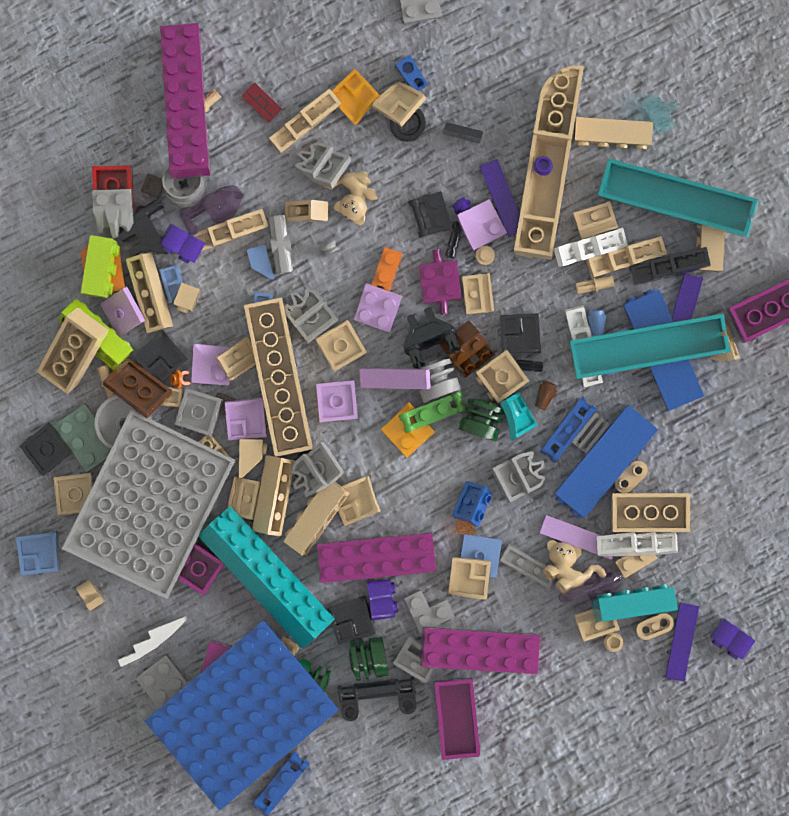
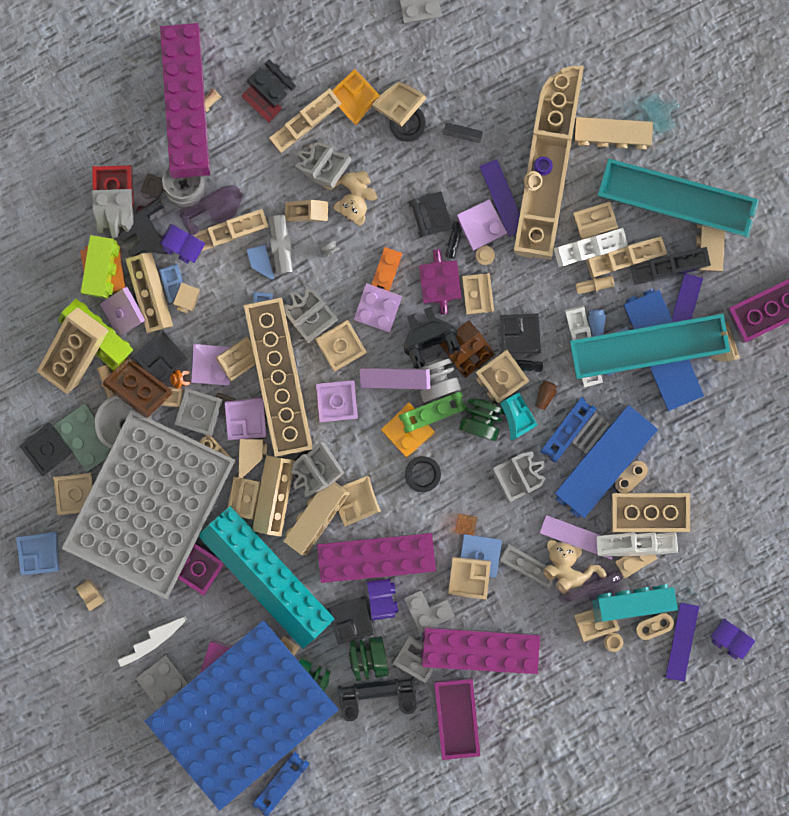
blue leg [395,55,428,91] -> none
blue bracket [452,481,492,527] -> none
dark purple plate [453,197,471,215] -> none
none -> black plate [246,59,296,108]
none -> black tyre [405,456,441,492]
none -> tan plate [523,171,542,191]

